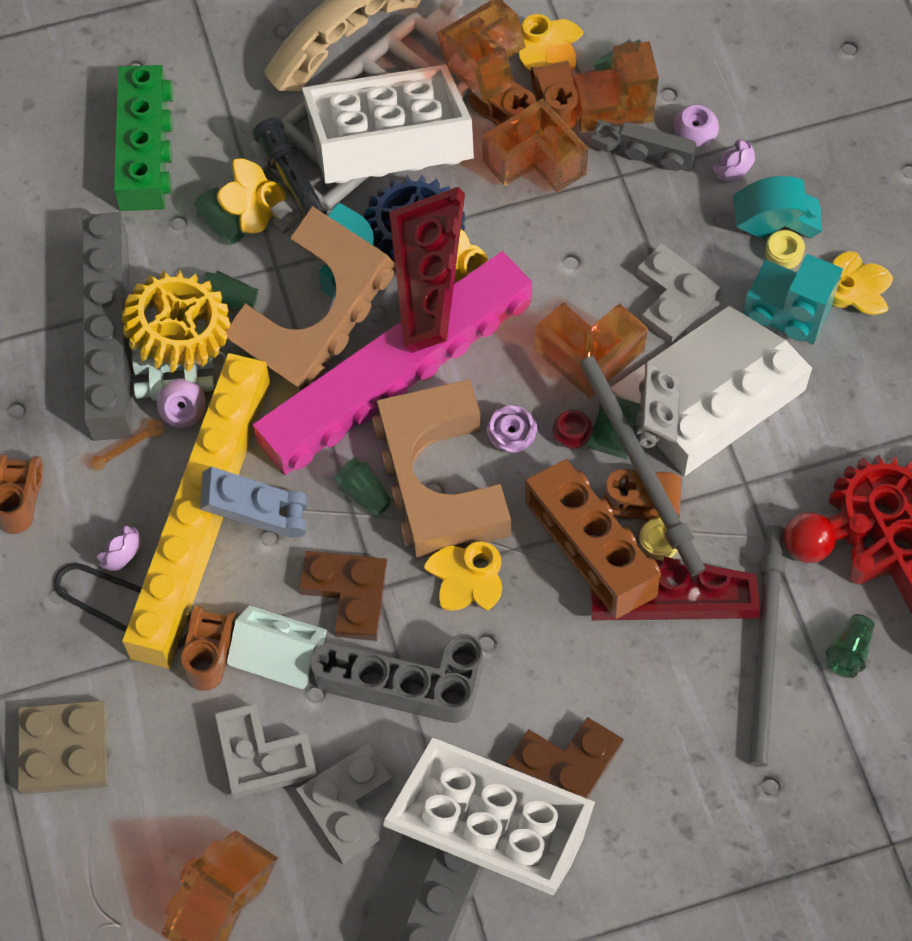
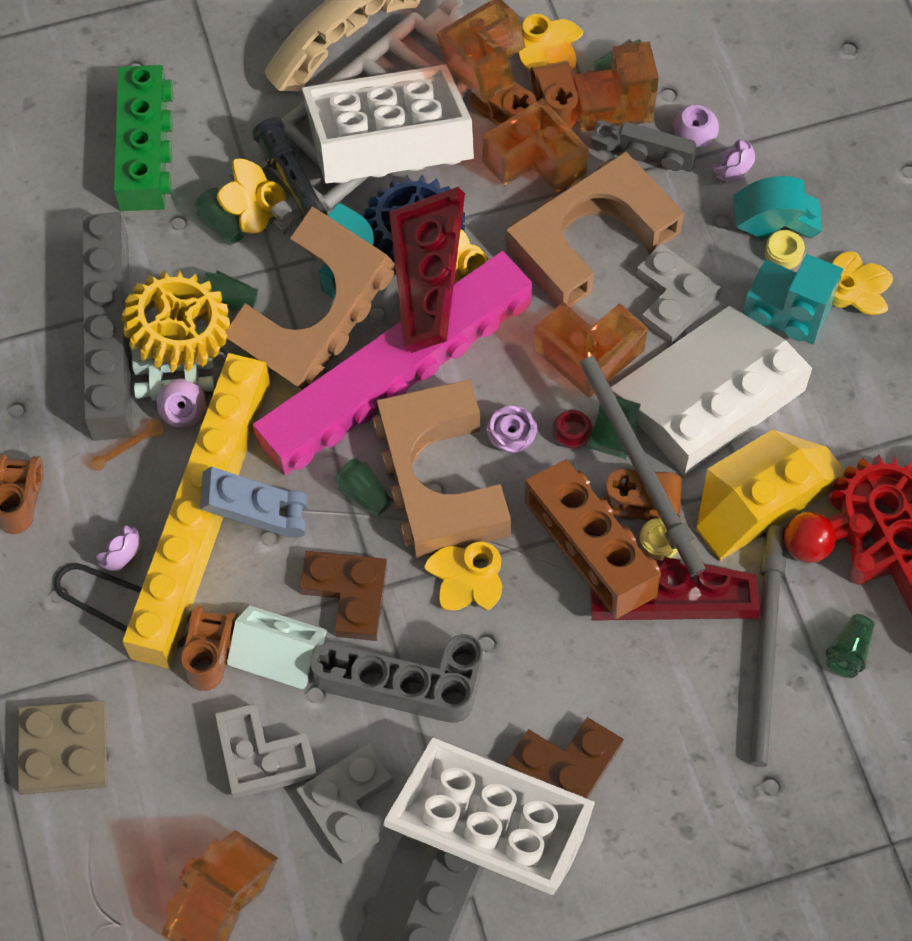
light grey hinge [636,362,680,448] -> none
none -> medium nougat arch [506,152,684,312]
none -> yellow wedge [696,429,845,561]

